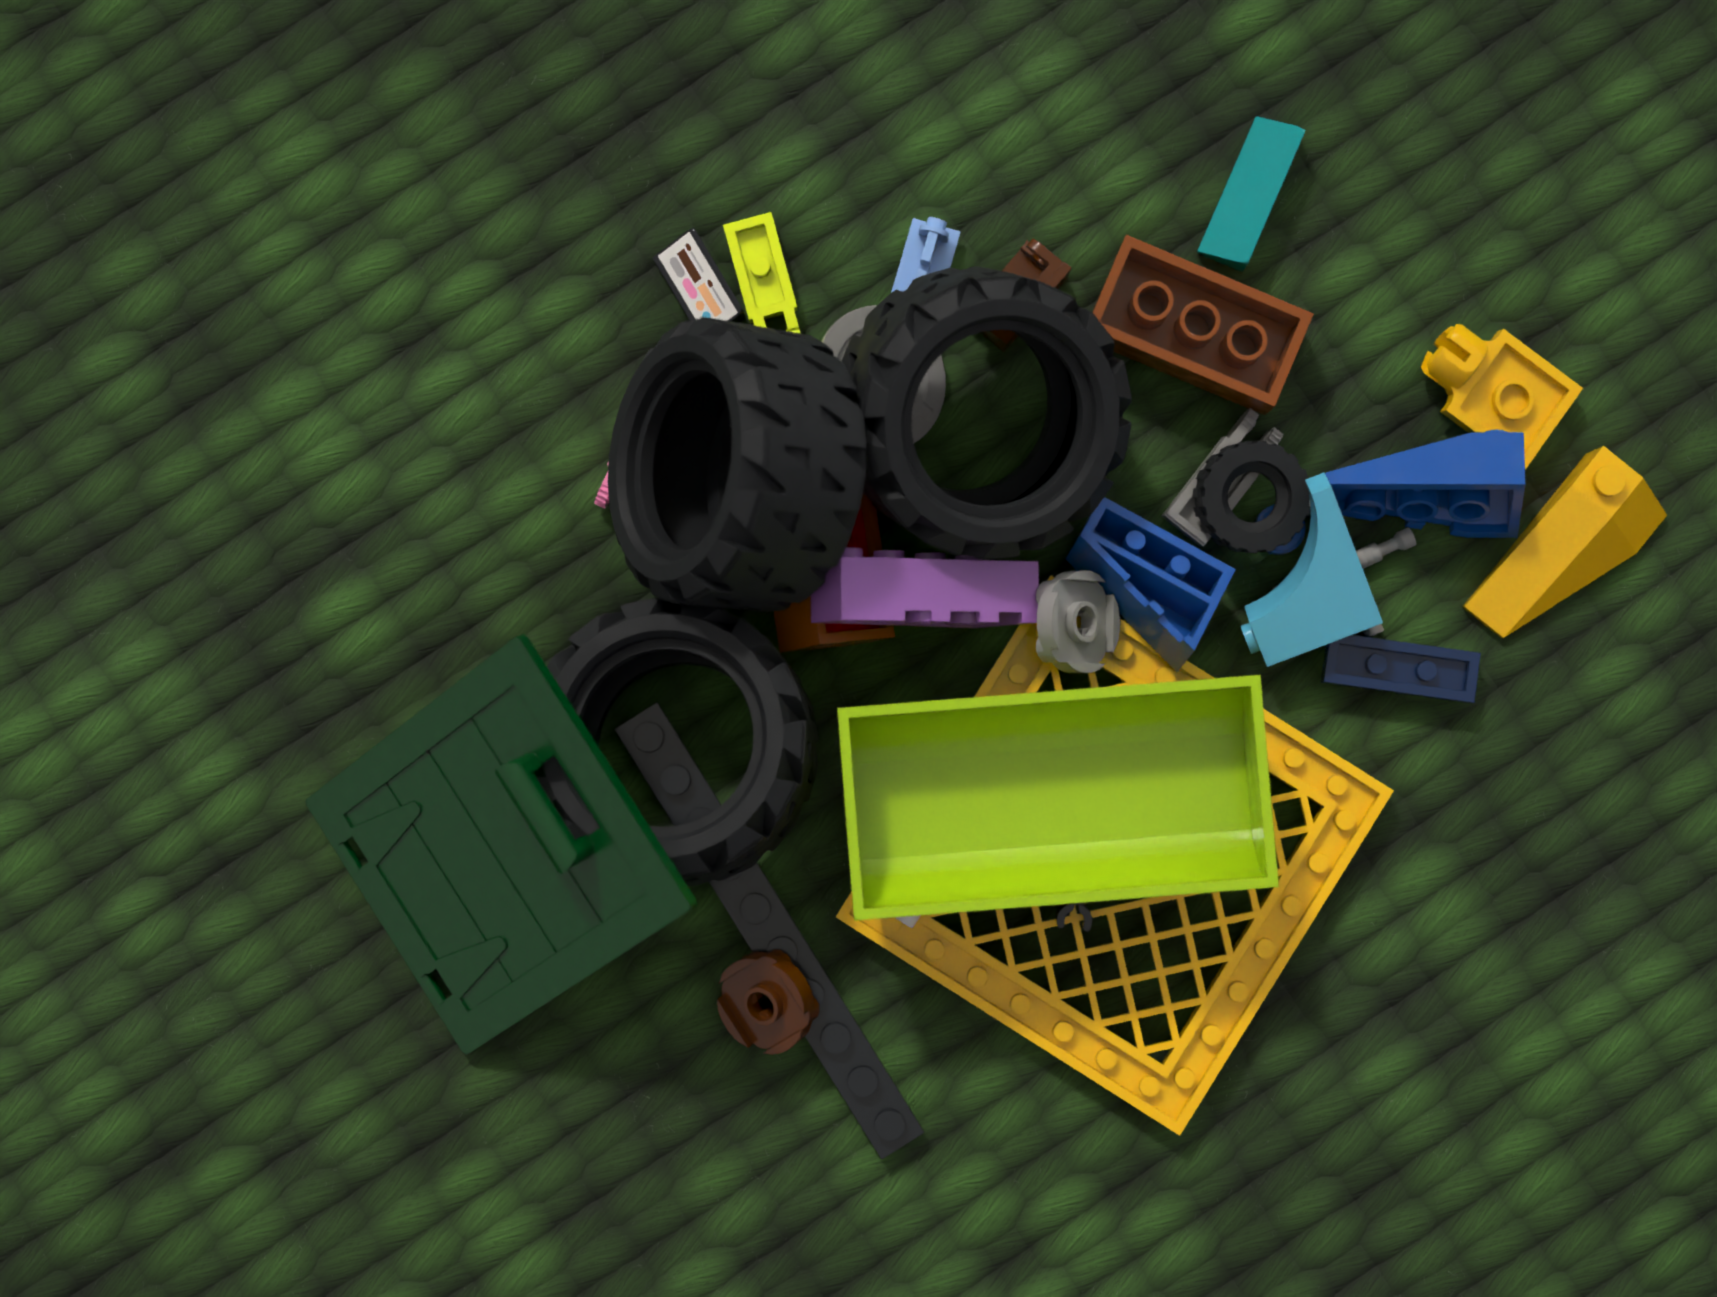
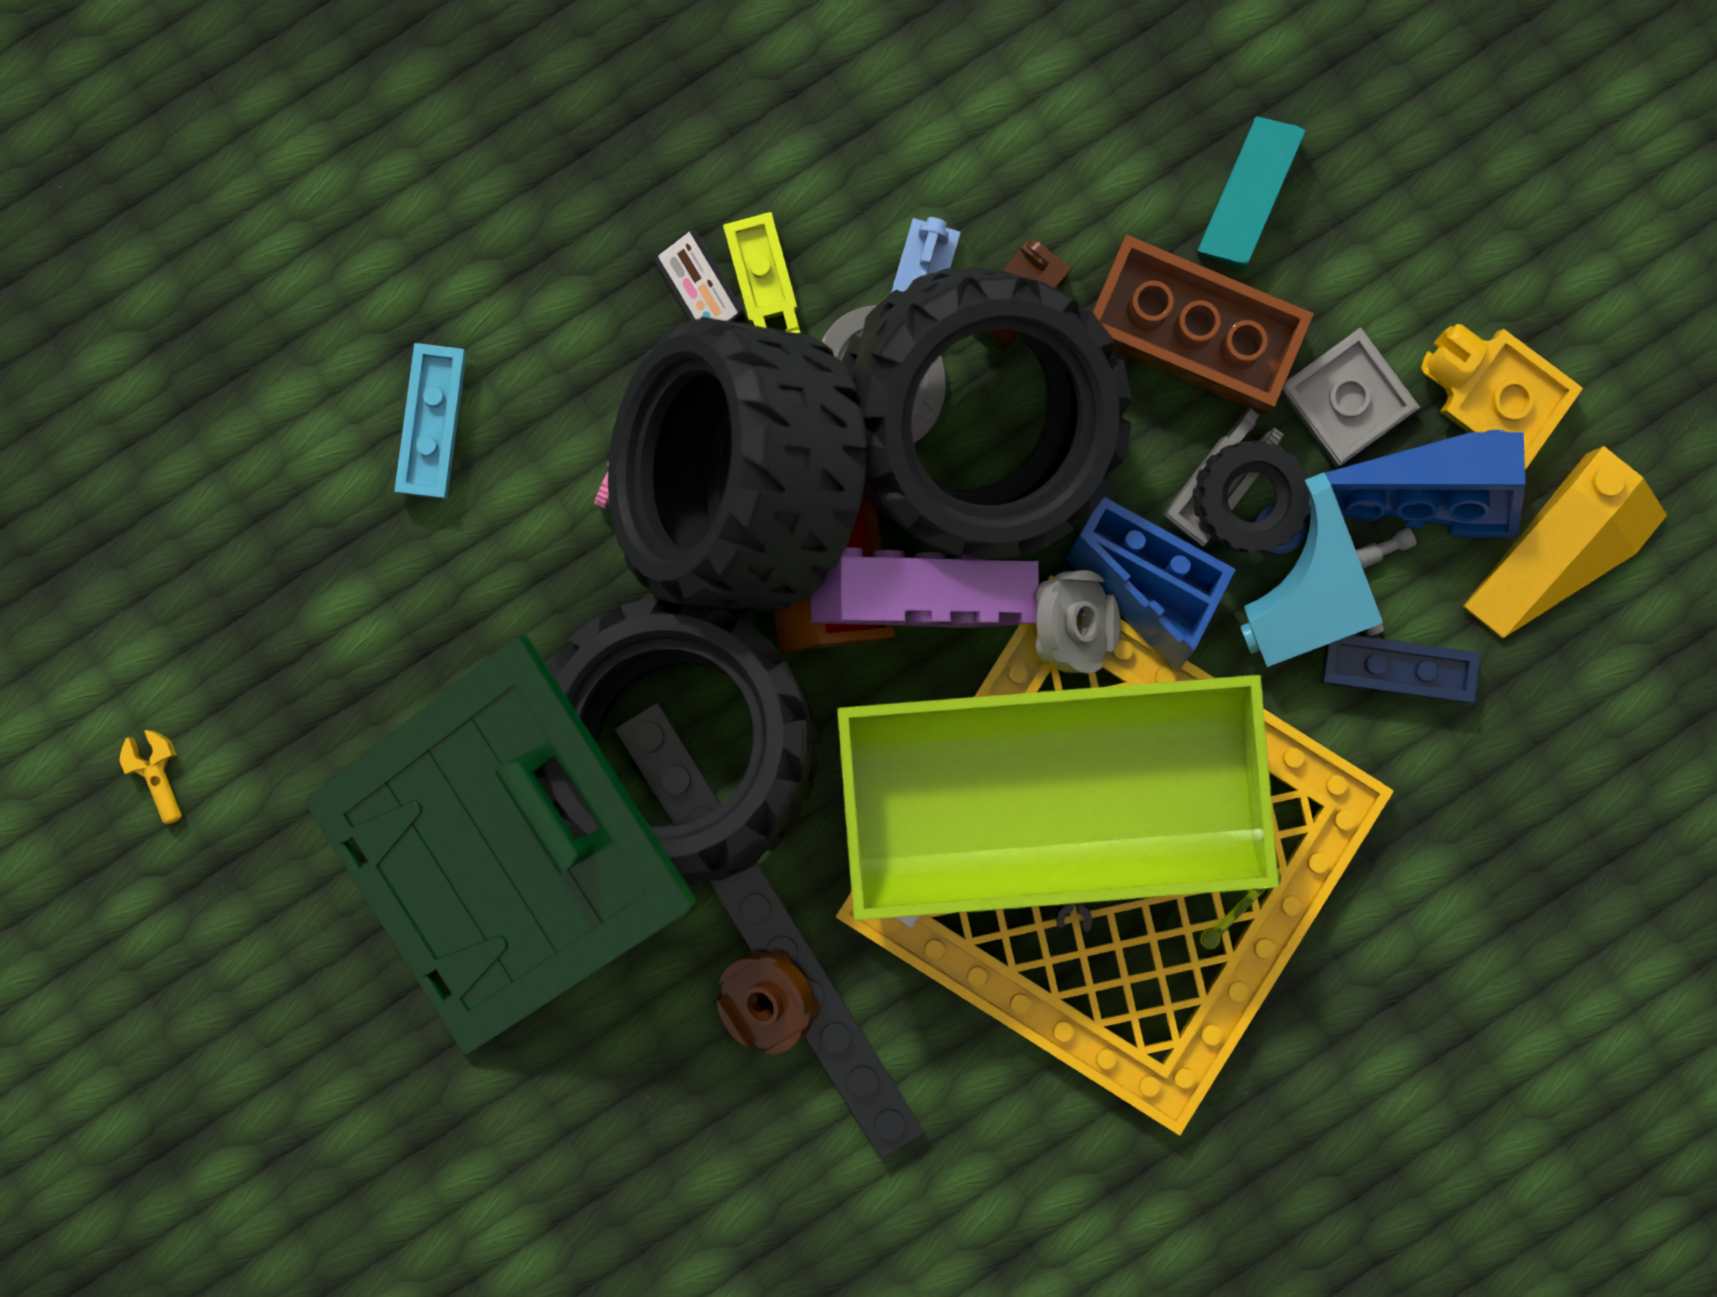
none -> yellow bar [119,730,182,824]
none -> medium azure plate [394,343,467,500]
none -> clear neon green hinge [1200,870,1281,949]
none -> light grey tile [1281,327,1420,468]

